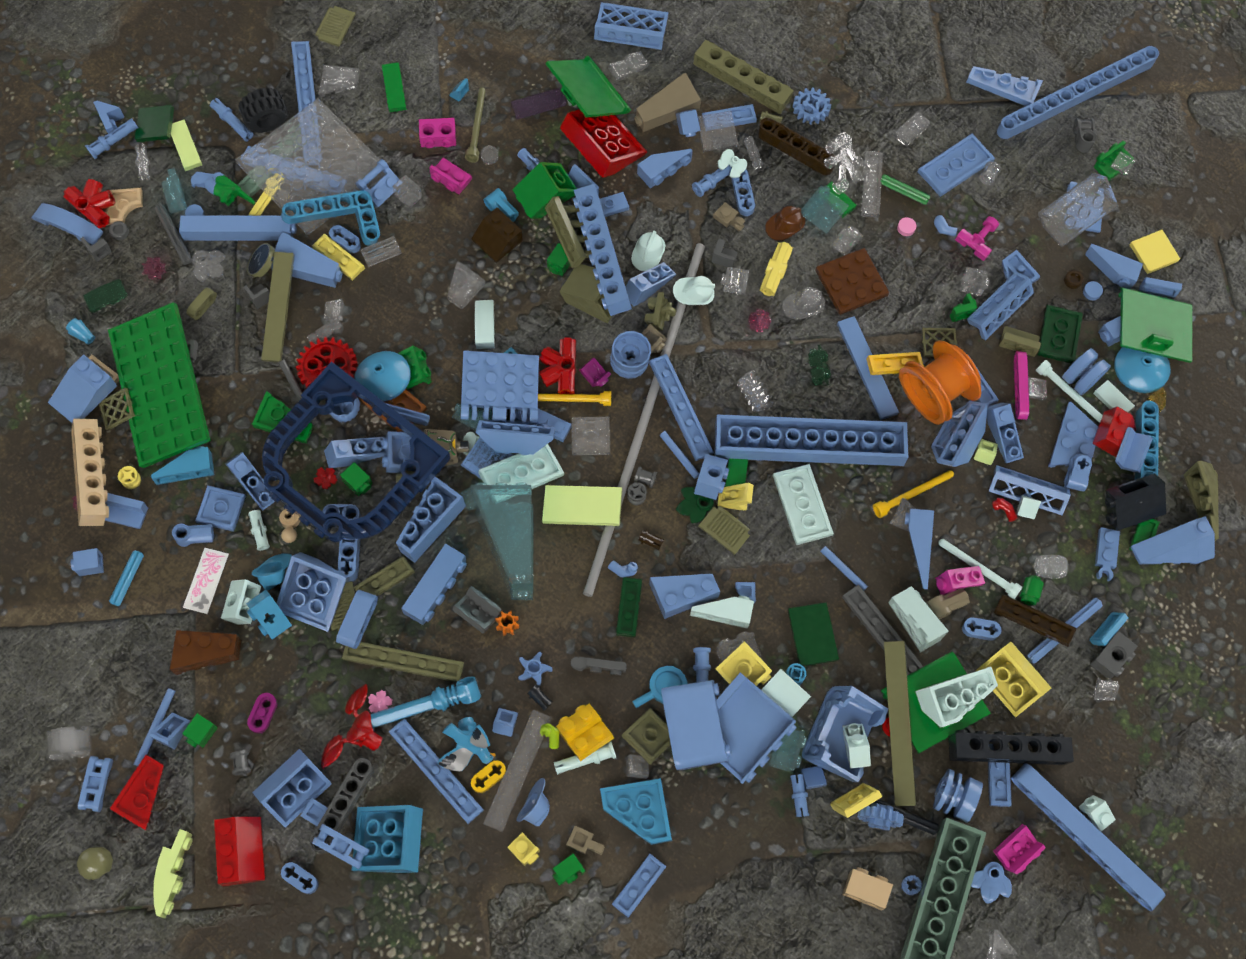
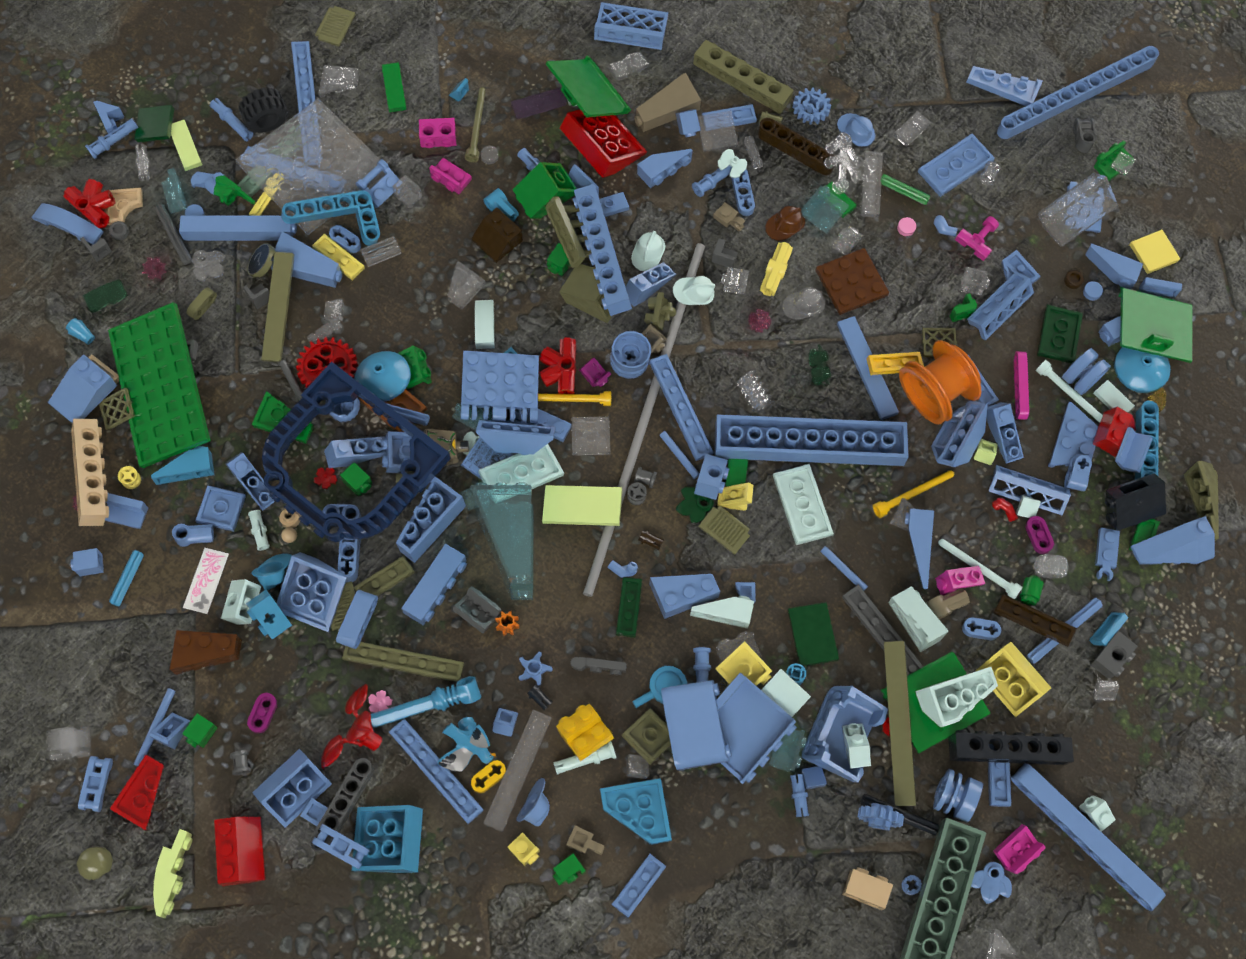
medium blue beam [281,862,318,894] -> none
lime arm [540,724,560,749] -> none
light yellow tile [830,783,882,818] -> none
olive panel [999,326,1041,357] -> none
clear plate [1028,377,1047,400] -> none
none -> medium blue piece [837,113,875,147]
none -> magenta plate [1025,516,1054,554]

